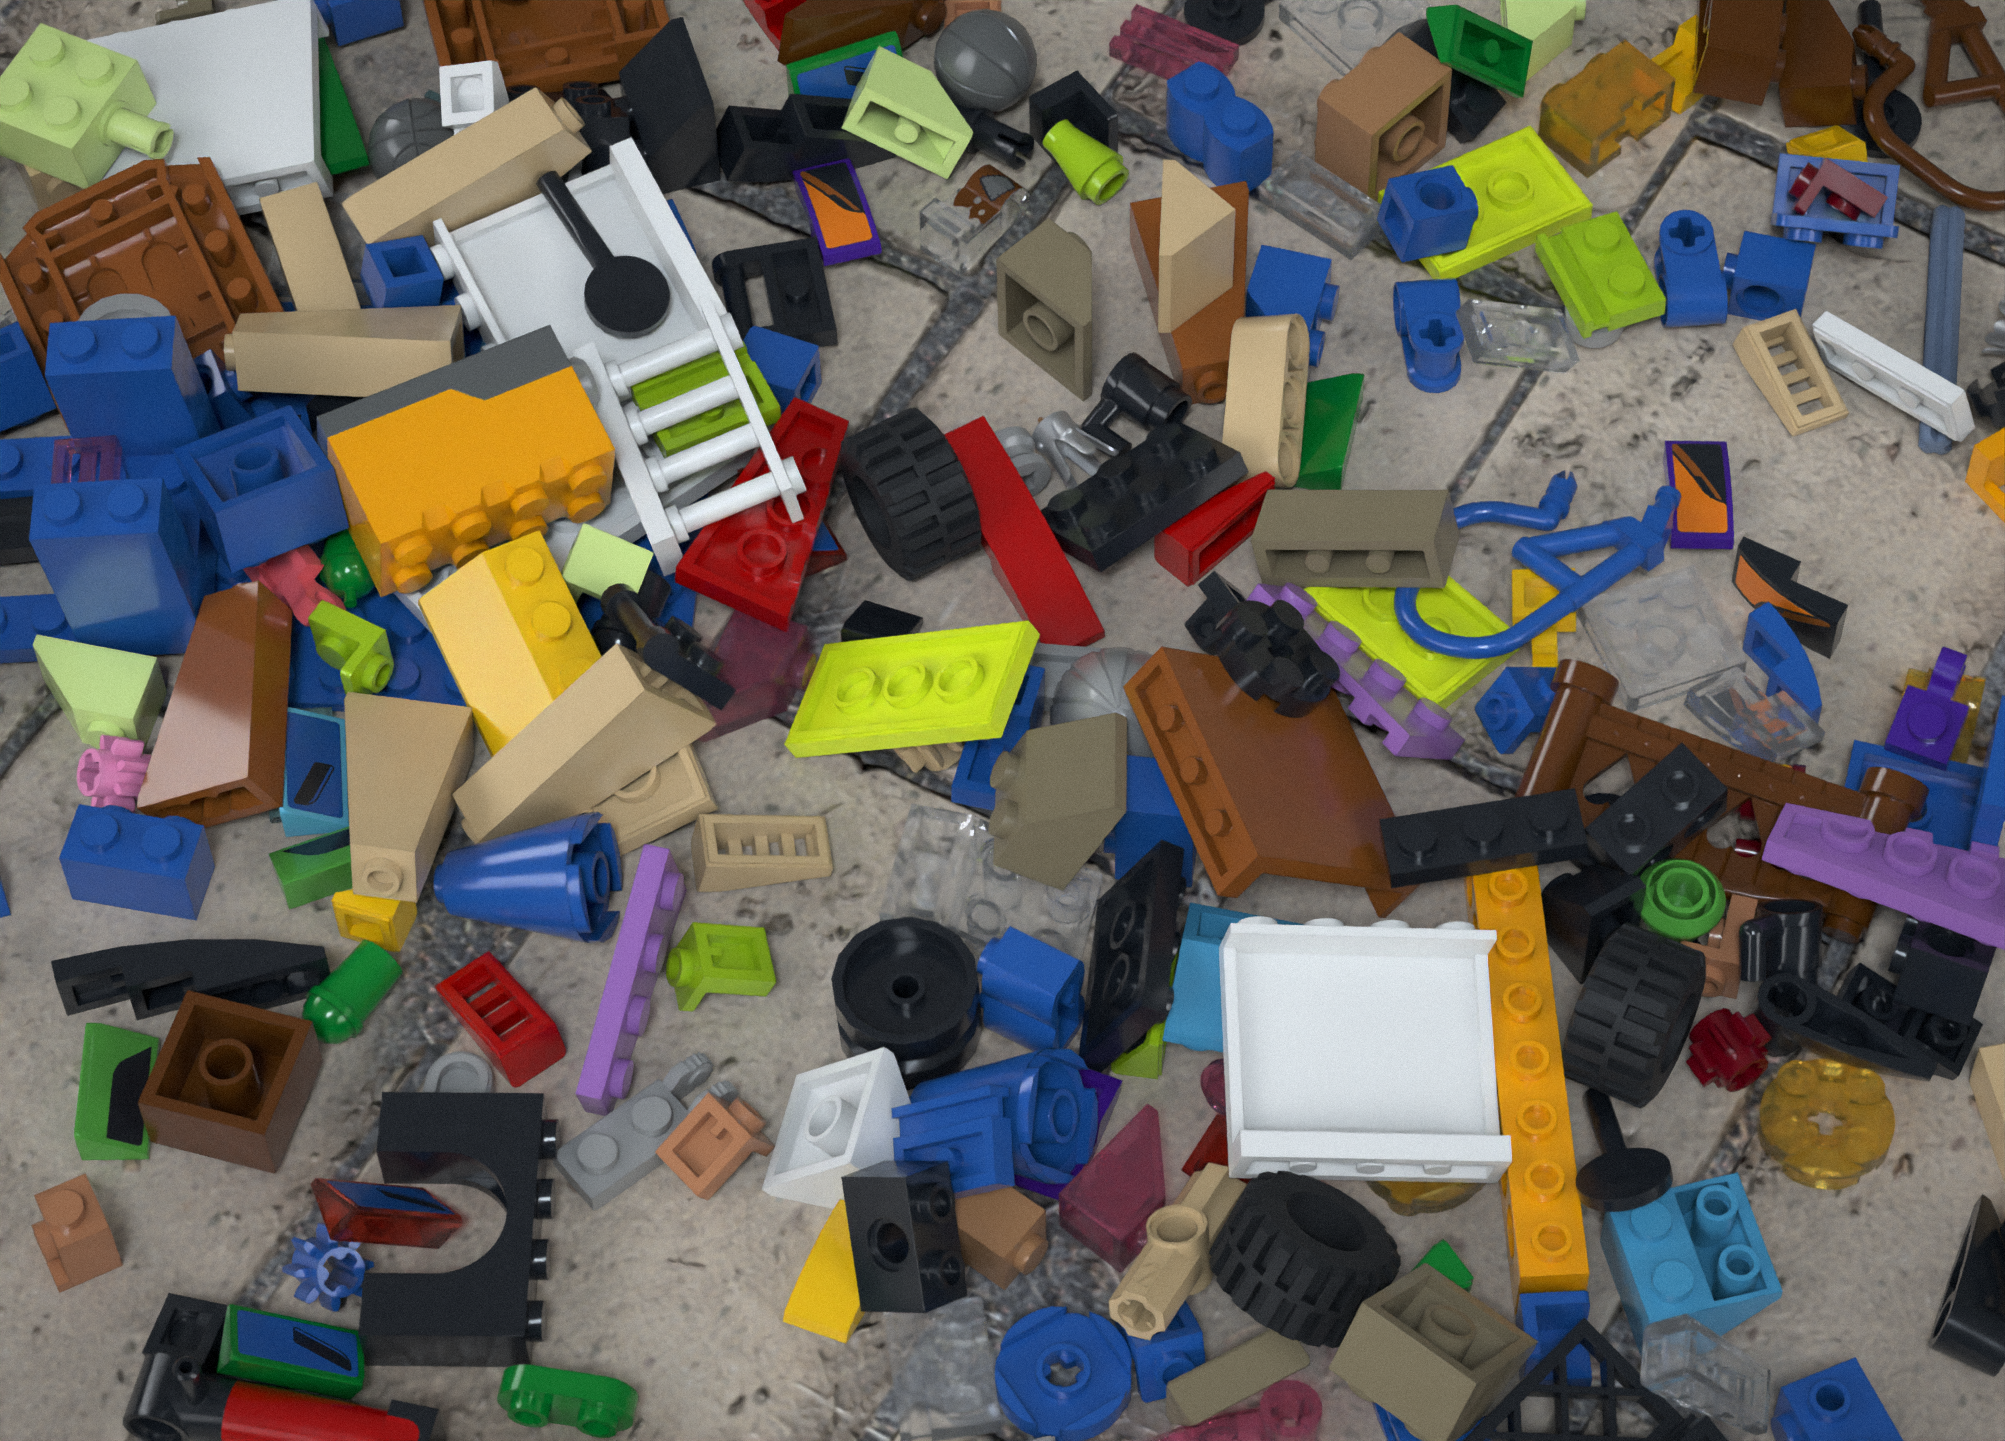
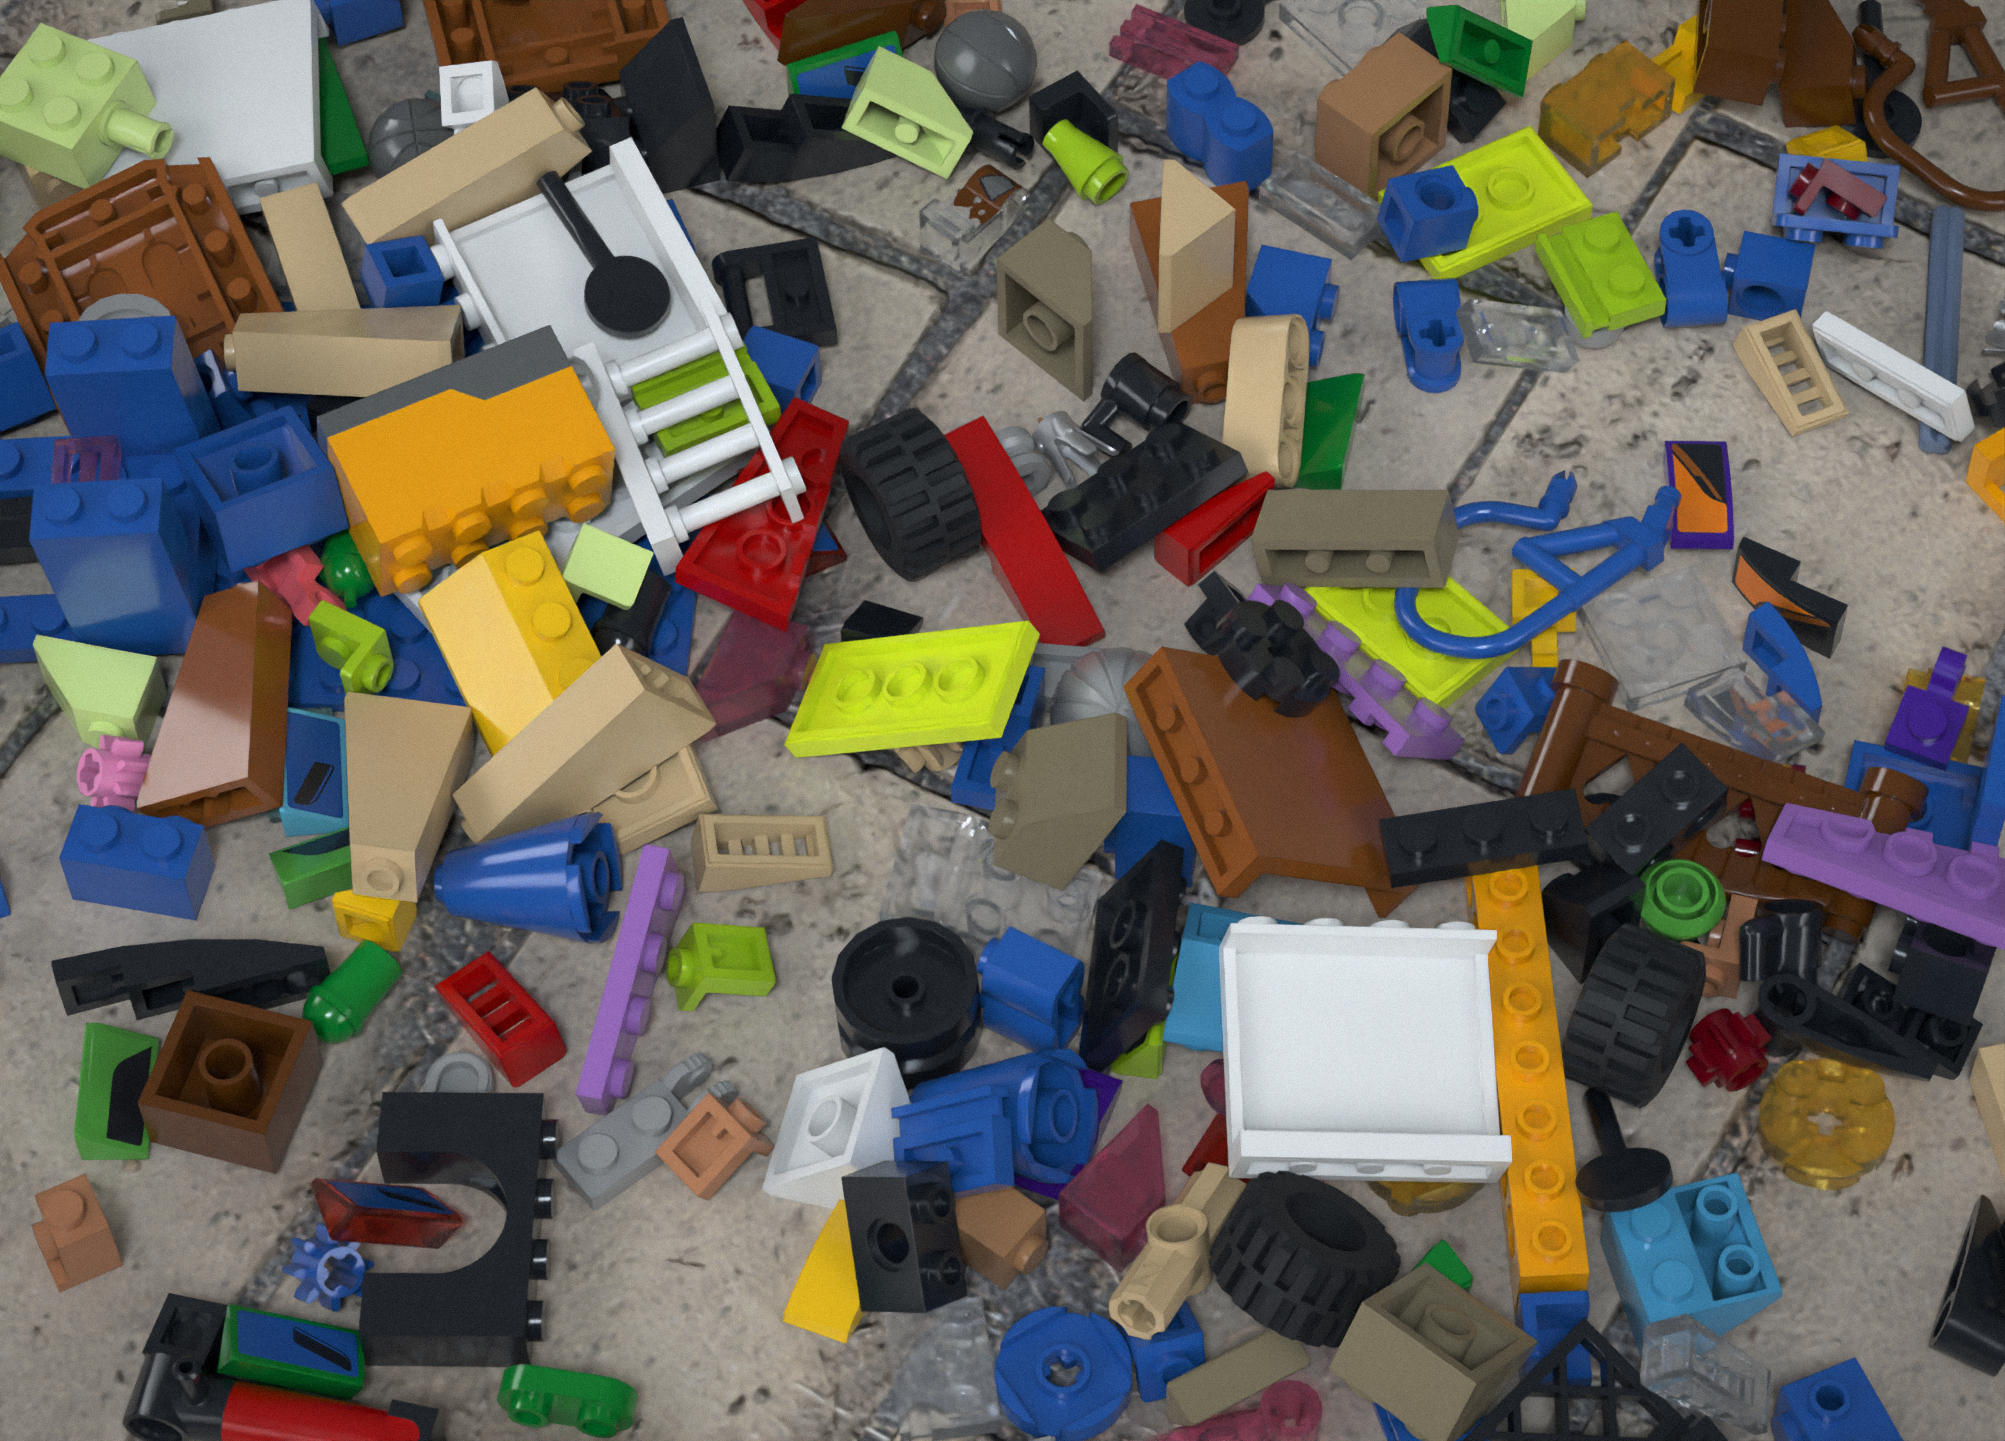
black plate [600,583,737,711] -> none
slope [792,158,882,266] -> none

